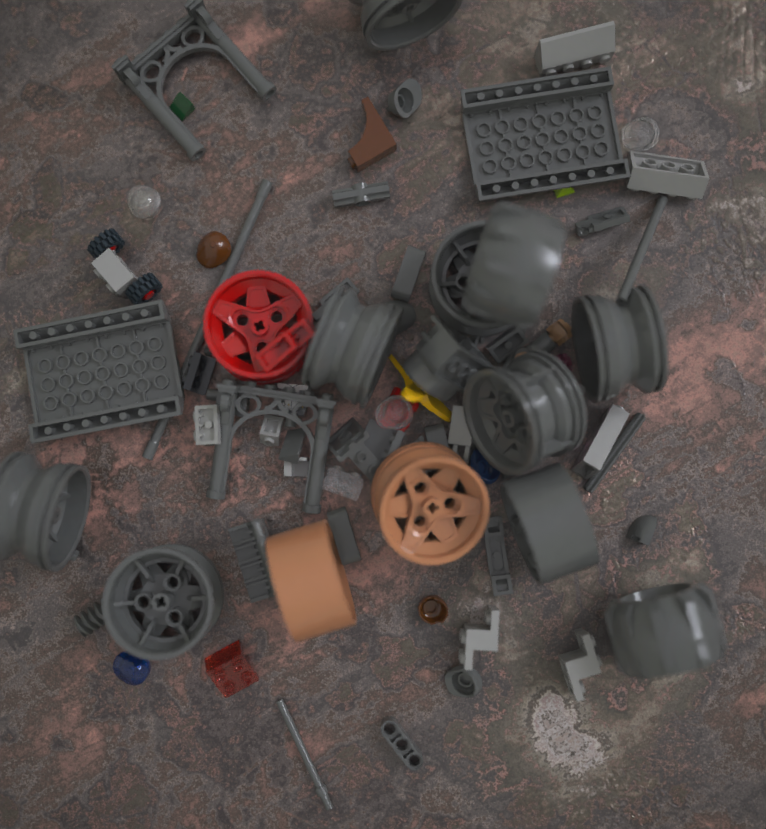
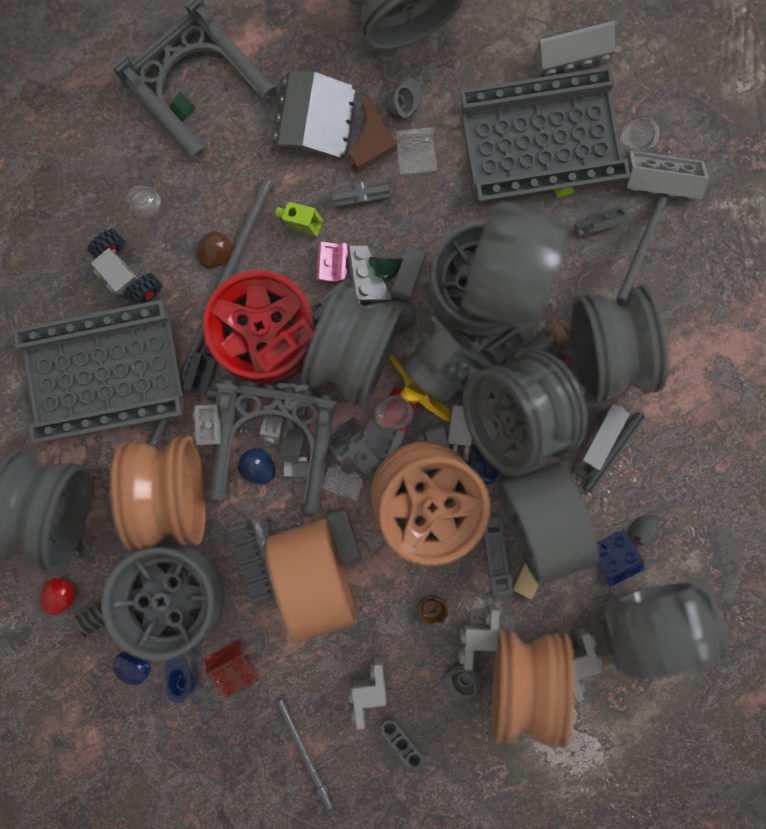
none -> red hat [40,578,75,615]
none -> nougat wheel [112,436,206,551]
none -> clear blue piece [165,655,196,703]
none -> dark blue hat [238,448,276,485]
none -> hinge [270,71,357,159]
none -> lime torso [276,202,323,237]
none -> bright pink bracket [316,241,348,283]
none -> light grey wing [347,246,392,302]
none -> light grey bracket [349,657,386,730]
none -> clear green brick [369,257,403,278]
none -> clear bracket [396,127,437,176]
none -> nougat wheel [492,629,574,749]
none -> tan slope [513,563,539,600]
none -> clear blue bracket [597,530,644,587]

